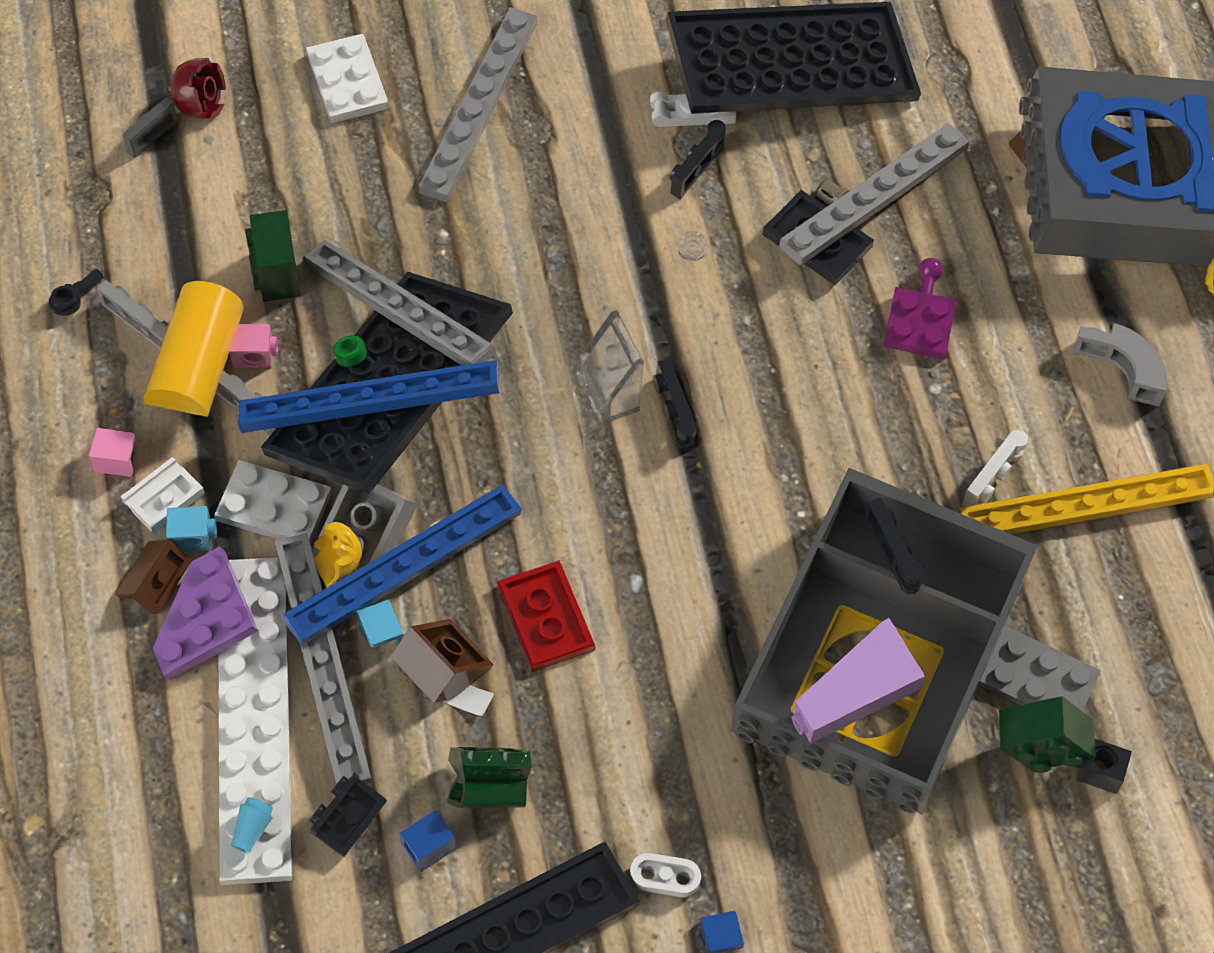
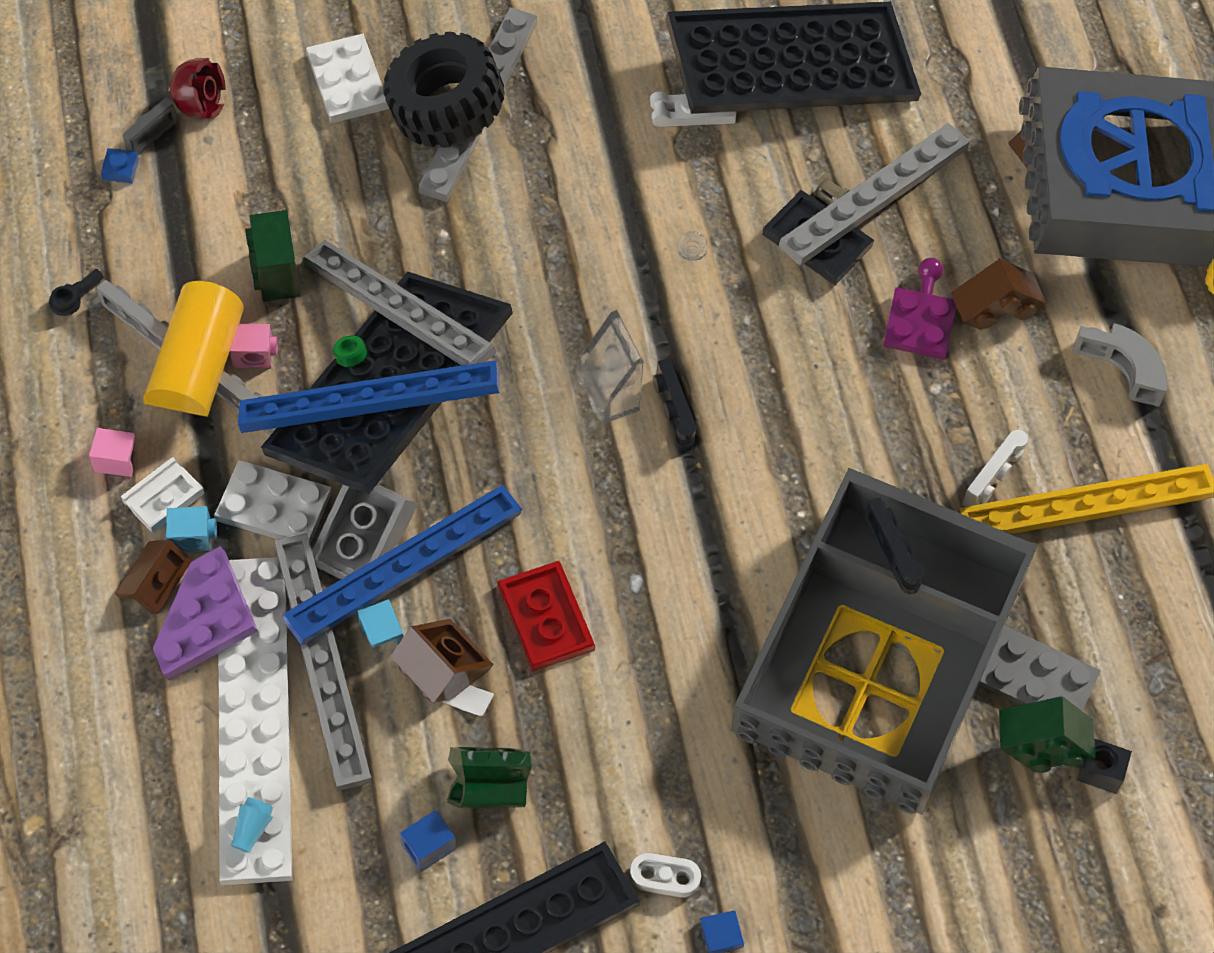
black bracket [309,773,387,858] -> none
yellow hair [314,522,362,588] -> none
black plate [669,120,726,200] -> none
lavender slope [792,618,925,743] -> none
none -> blue plate [101,148,139,184]
none -> black tyre [383,32,505,148]
none -> reddish brown brick [951,258,1047,330]

